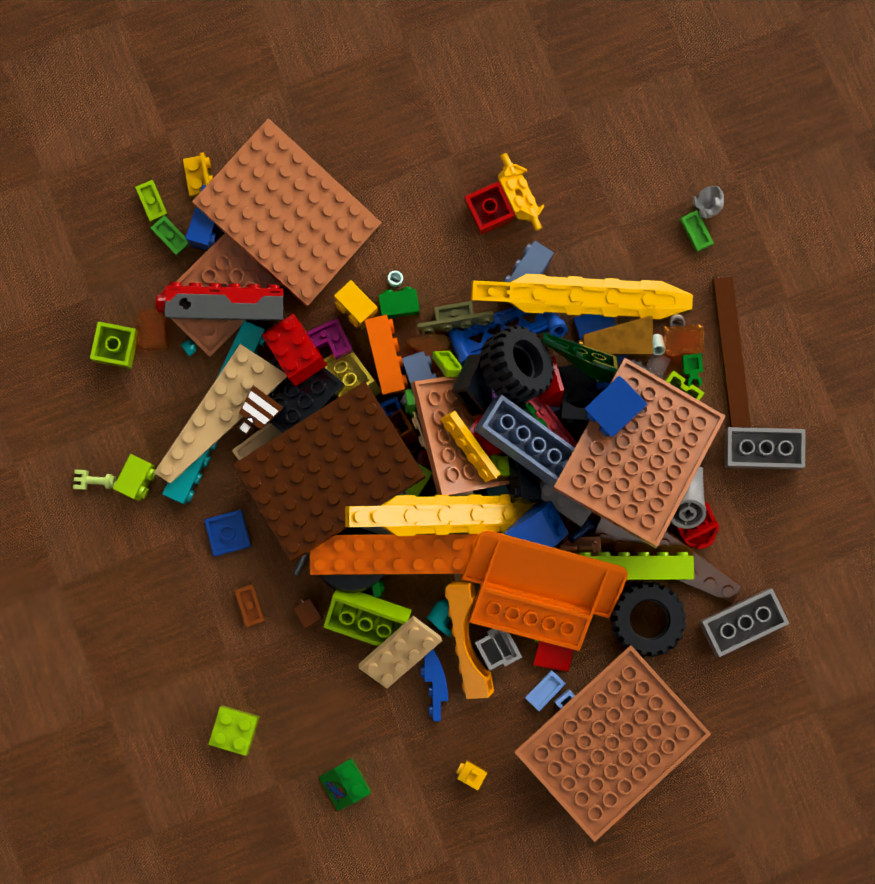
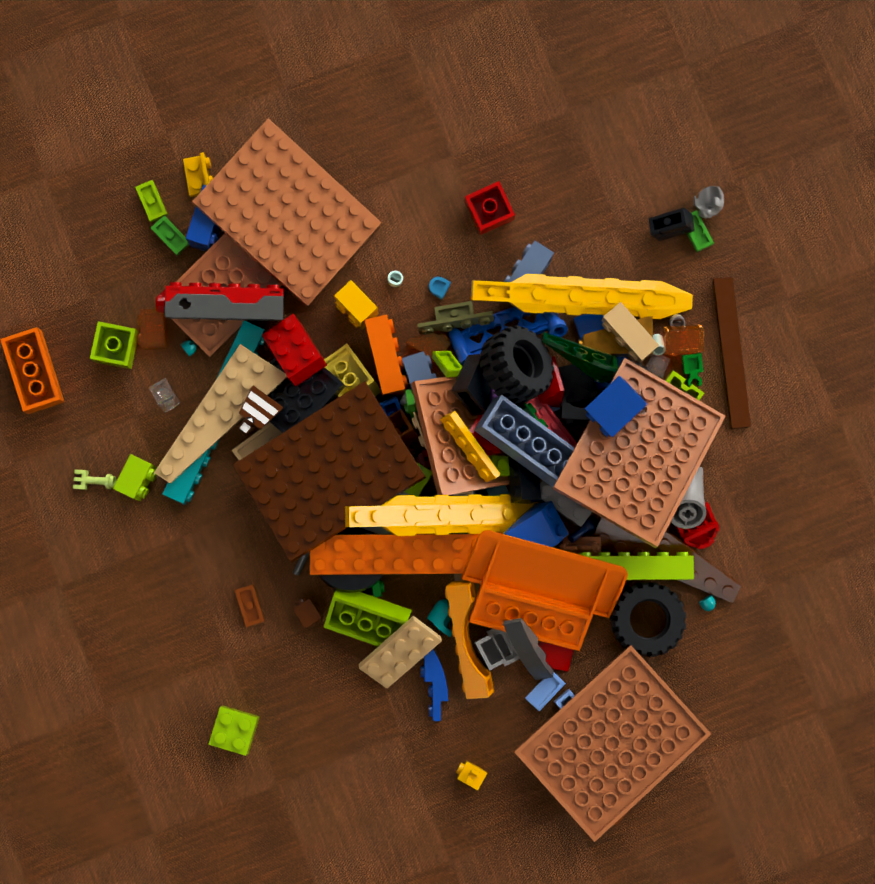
blue tile [204,510,251,557] -> none
magenta plate [307,318,353,360] -> none
green slope [319,757,372,811] -> none
green brick [378,287,420,319] -> none
yellow plate [498,153,544,231] -> none
light grey brick [699,588,790,657] -> none
light grey brick [724,427,805,470] -> none
none -> orange brick [0,327,65,414]
none -> clear bracket [149,378,181,412]
none -> dark azure tile [429,277,451,300]
none -> dark grey slope [503,618,554,680]
none -> tan brick [601,302,659,363]
none -> black brick [649,208,695,241]
none -> teal hinge [699,595,716,611]

